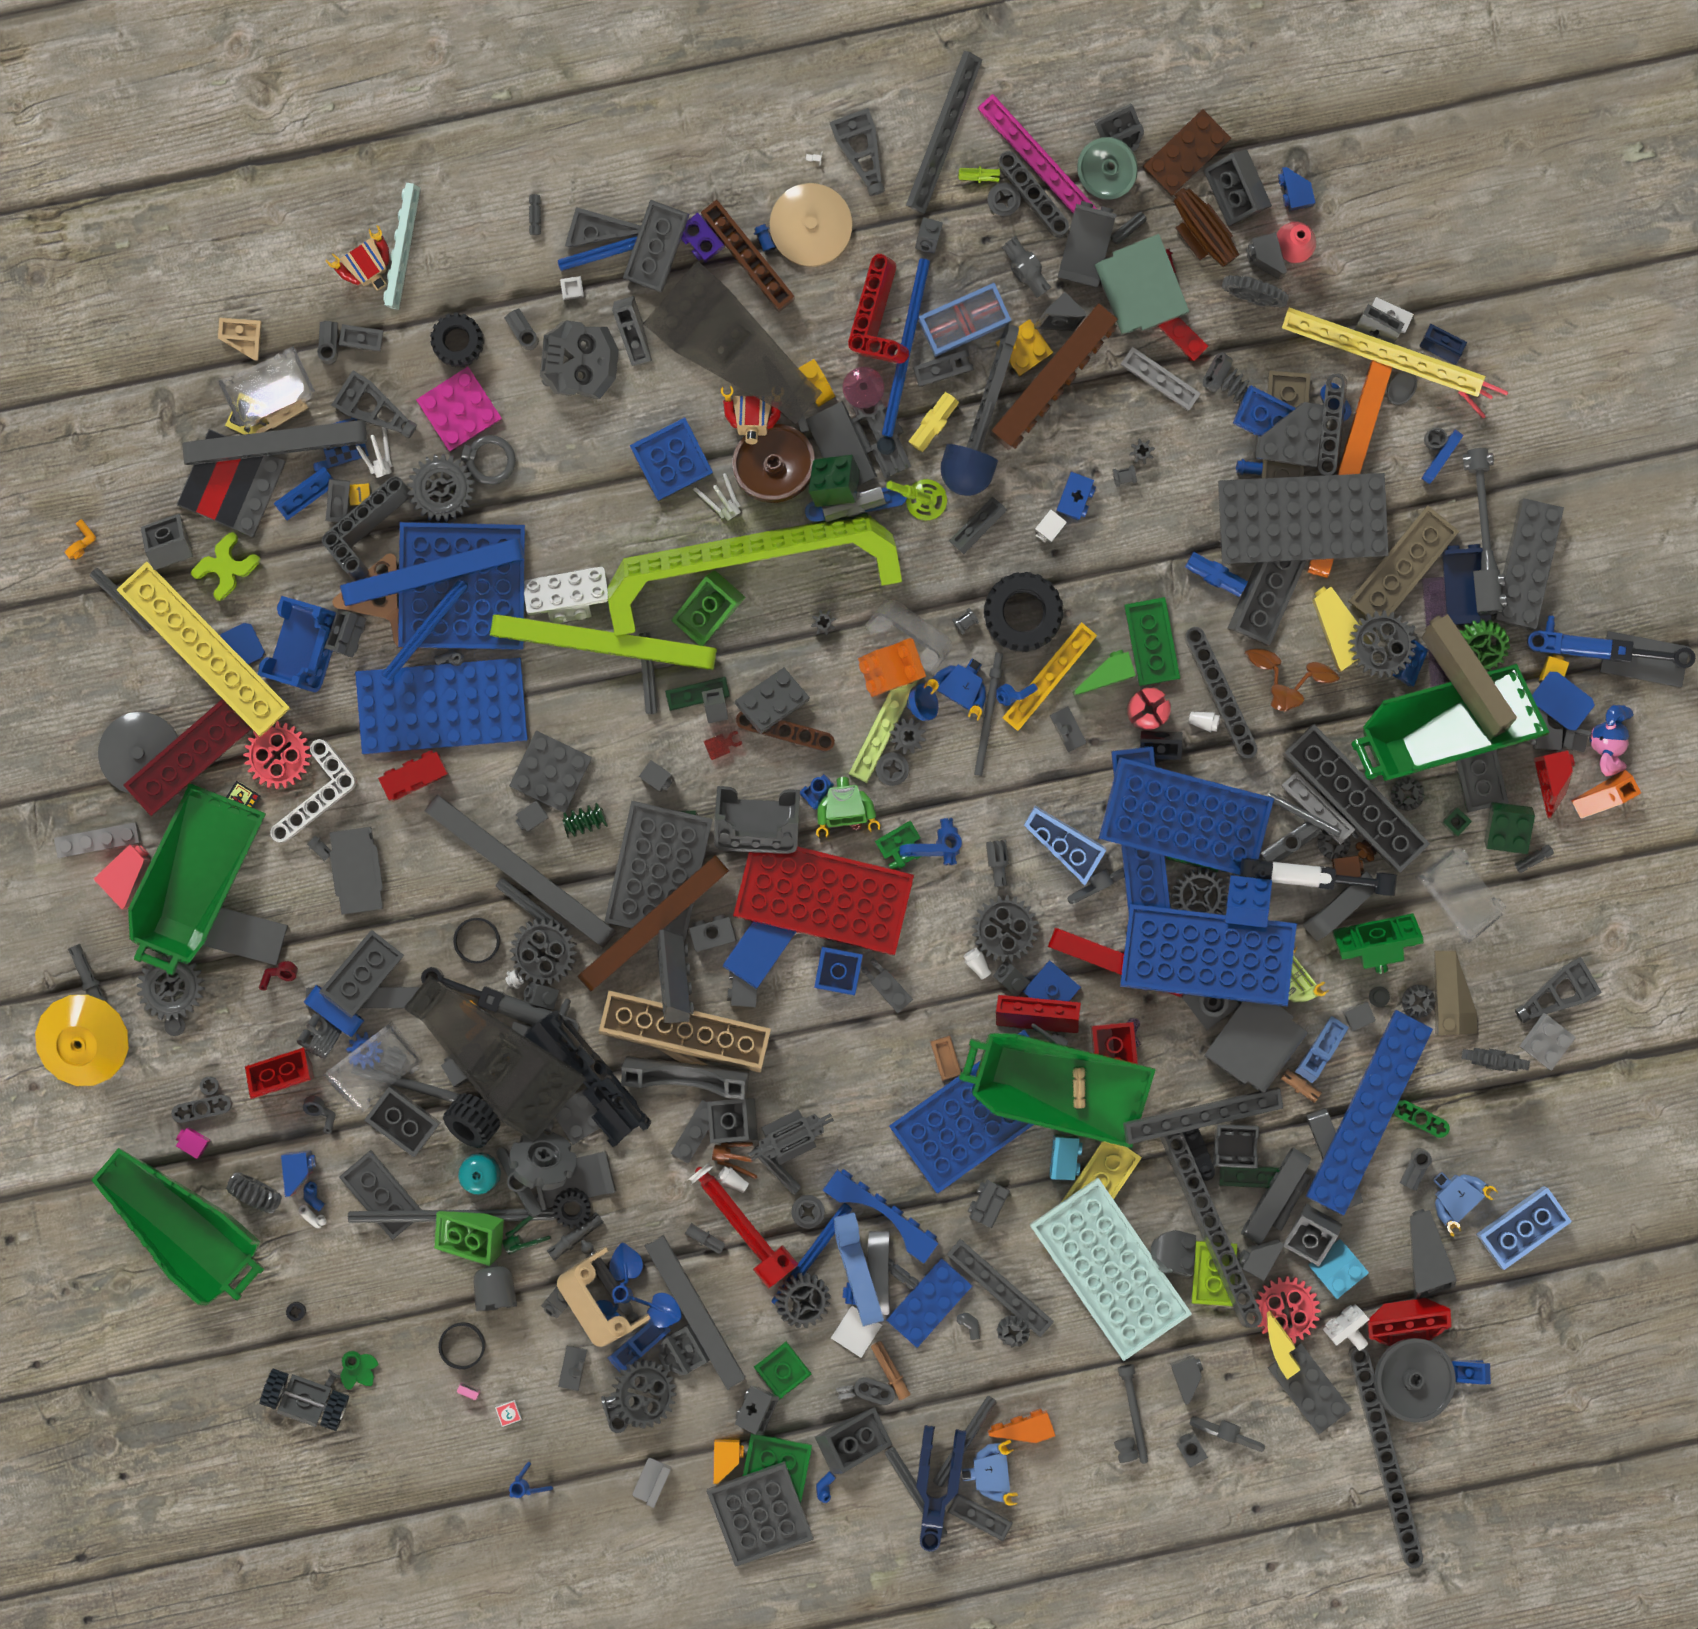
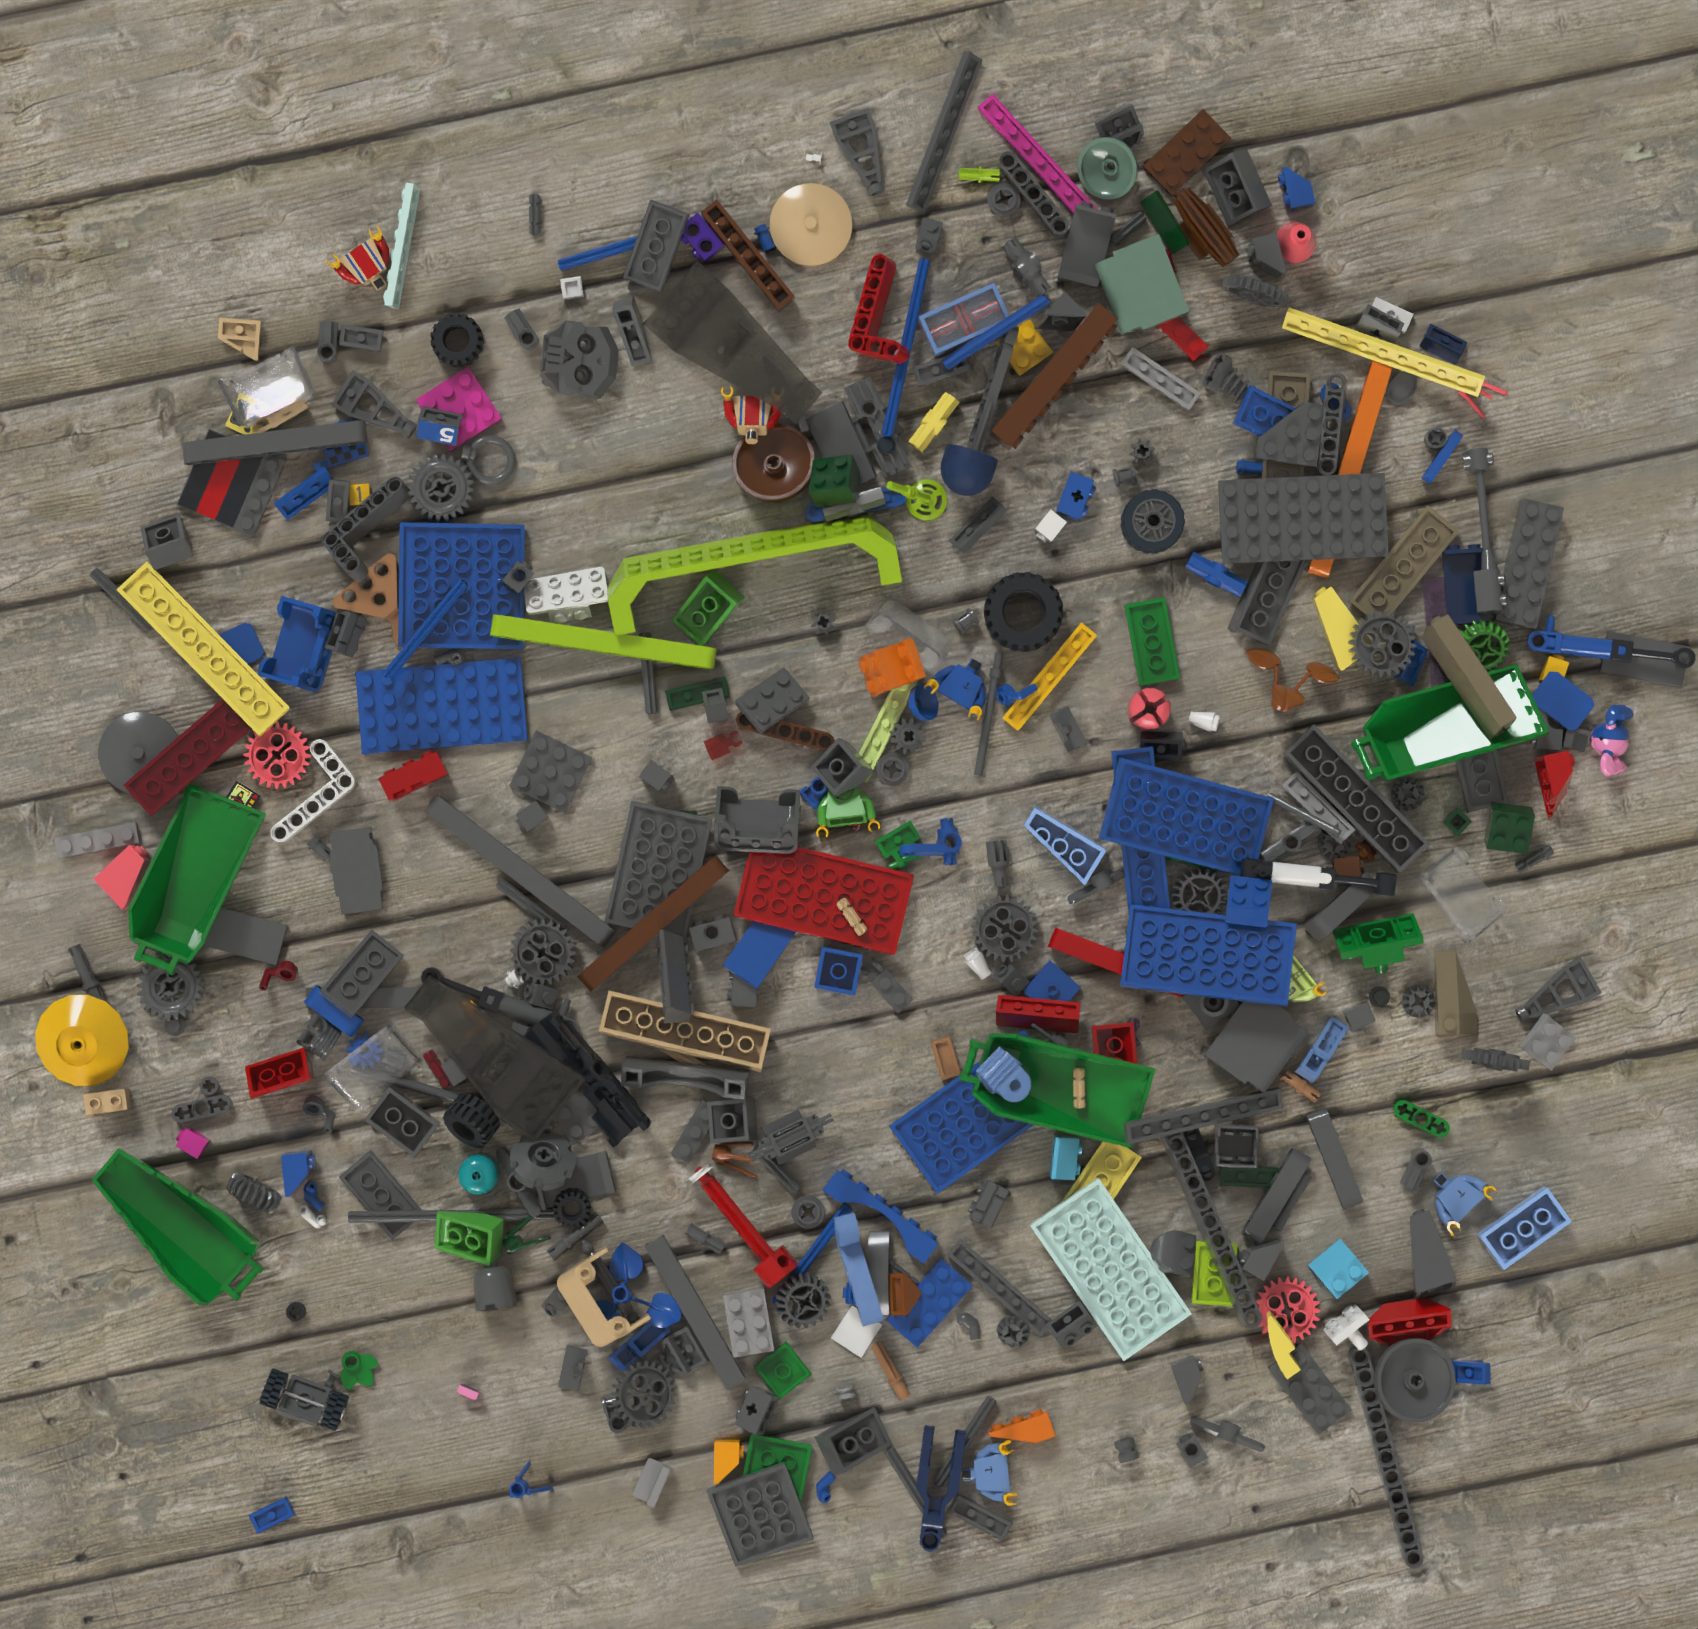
light orange plate [64,519,96,560] -> none
lime piece [191,532,261,601] -> none
blue beam [340,538,525,606] -> none
white plant [356,427,393,478] -> none
black tyre [439,1322,485,1370] -> none
black tyre [453,918,500,963] -> none
tile [495,1400,522,1427] -> none
dark green piece [562,803,608,839] -> none
dark grey wing [565,207,641,247] -> none
blue plate [630,417,713,501] -> none
white plant [693,473,741,521] -> none
white cone [716,1166,749,1193] -> none
yellow slope [796,359,836,407] -> none
clear pink dish [843,367,884,409] -> none
dark grey plate [854,1377,895,1405] -> none
bright green slope [1073,650,1136,696] -> none
dark grey piece [1118,1364,1148,1464] -> none
dark grey beam [1184,627,1258,759] -> none
dark grey slope [1283,1204,1343,1266] -> none
blue plate [1306,1010,1433,1215] -> none
orange slope [1571,770,1641,818] -> none
none -> tan brick [83,1088,131,1115]
none -> blue plate [248,1496,296,1534]
none -> panel [416,406,463,447]
none -> dark red axle [423,1050,452,1089]
none -> dark grey brick [502,561,534,594]
none -> light grey brick [723,1287,775,1358]
none -> dark grey slope [811,738,874,796]
none -> tan axle [837,898,867,936]
none -> dark orange slope [889,1273,922,1316]
none -> blue axle [942,294,1050,370]
none -> medium blue piece [976,1047,1031,1102]
none -> dark grey brick [1046,1300,1098,1350]
none -> wheel [1120,489,1185,554]
none -> dark green tile [1140,190,1191,255]

